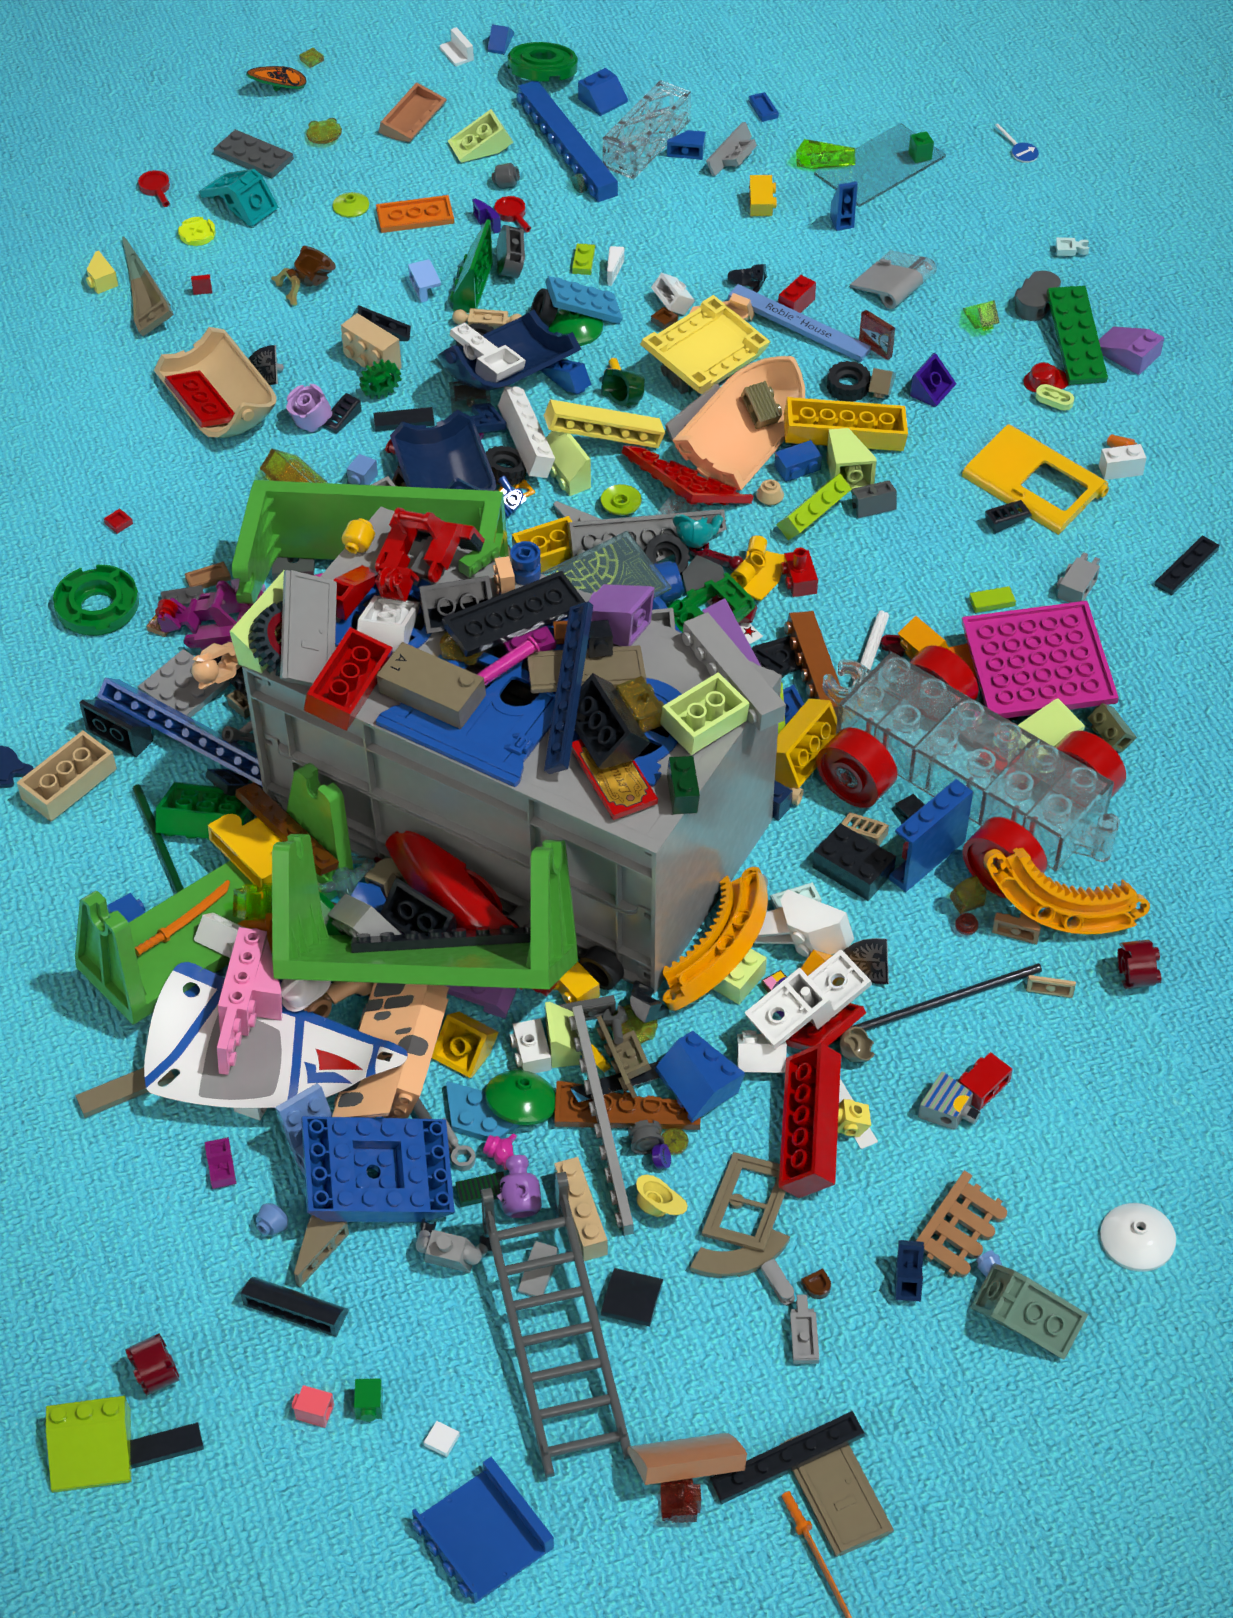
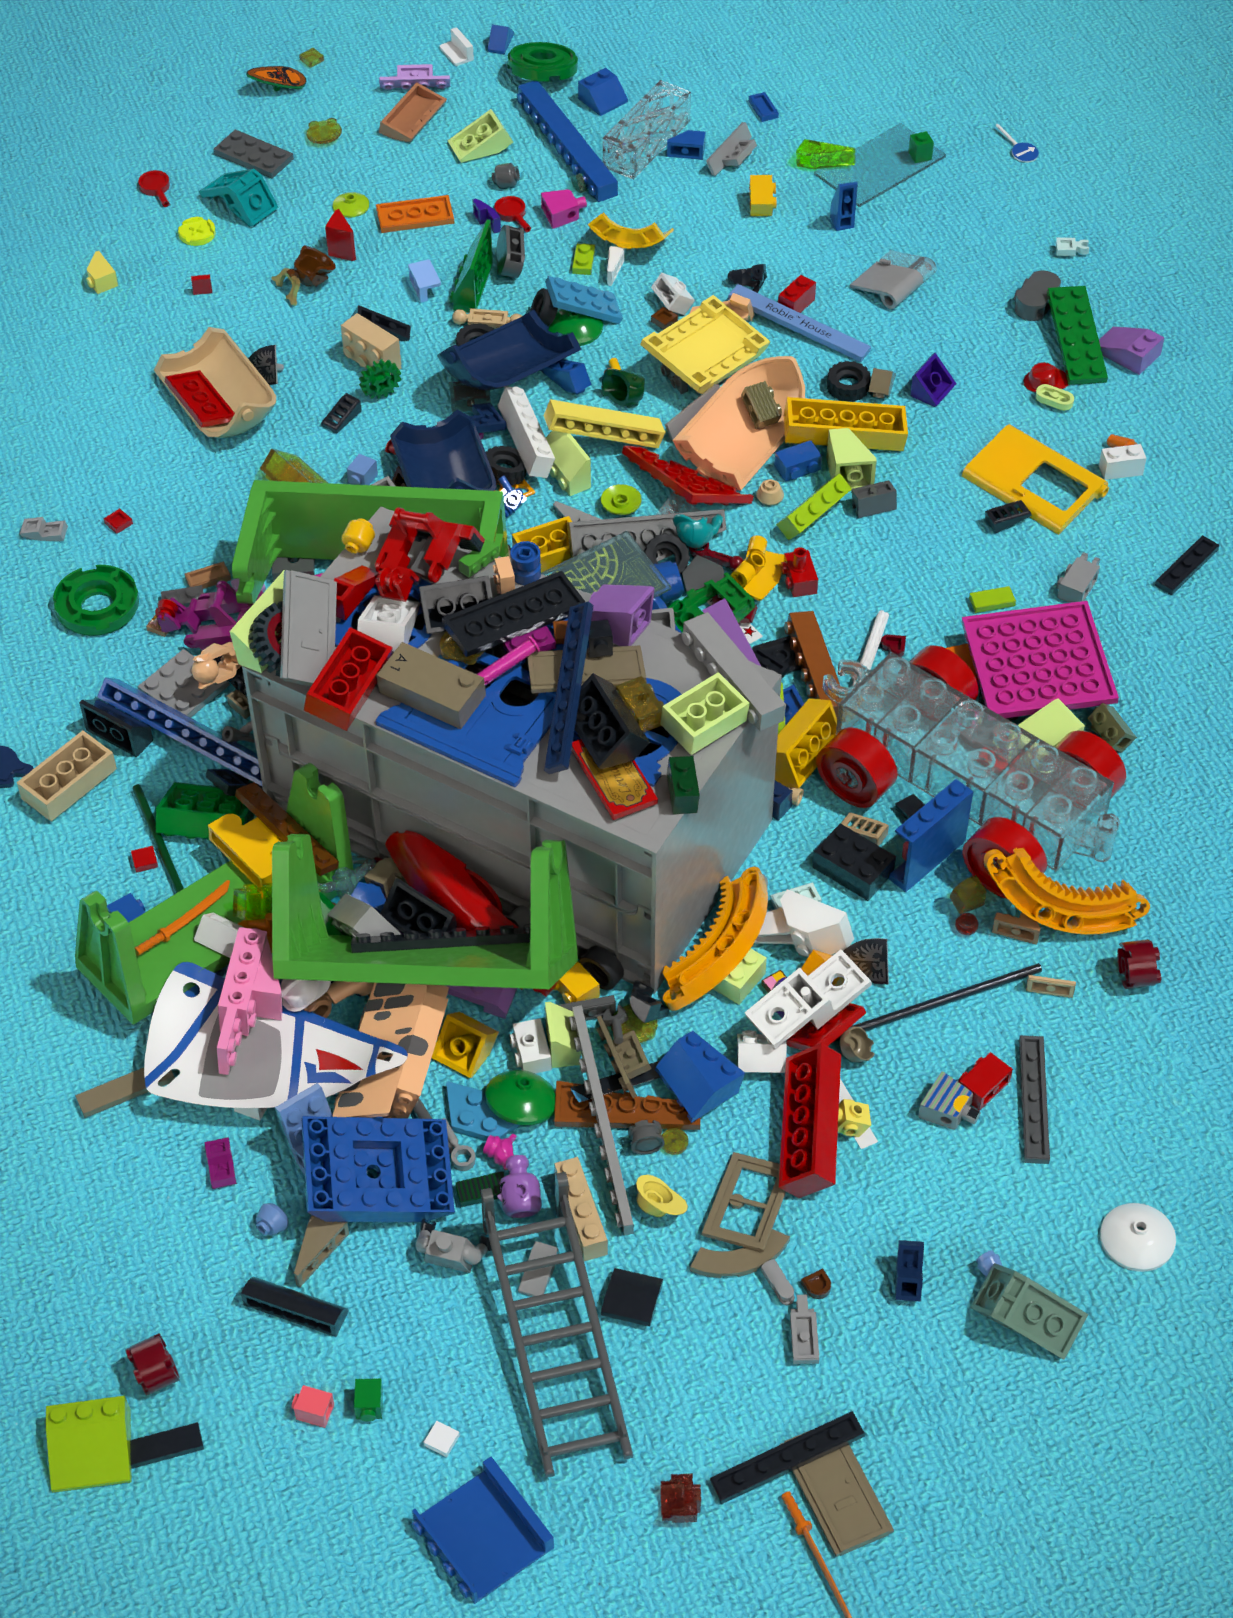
dark tan plate [122,237,174,336] -> none
lavender brick [286,384,332,432] -> none
black tile [373,407,435,431] -> none
white plate [450,323,526,383] -> none
yellow tile [591,1044,611,1073] -> none
nougat slope [627,1433,747,1485] -> none
dark purple tile [652,1144,671,1169] -> none
tile [859,310,895,360] -> none
light orange brick [898,616,950,659] -> none
medium nougat fence [916,1170,1007,1277] -> none
clear neon green slope [963,300,1000,331] -> none
none -> light grey slope [20,517,68,541]
none -> red tile [131,846,158,873]
none -> red slope [325,209,356,261]
none -> lavender bracket [379,64,451,90]
none -> dark pink torso [541,189,587,229]
none -> yellow panel [587,212,674,249]
none -> dark grey tile [1019,1035,1050,1164]

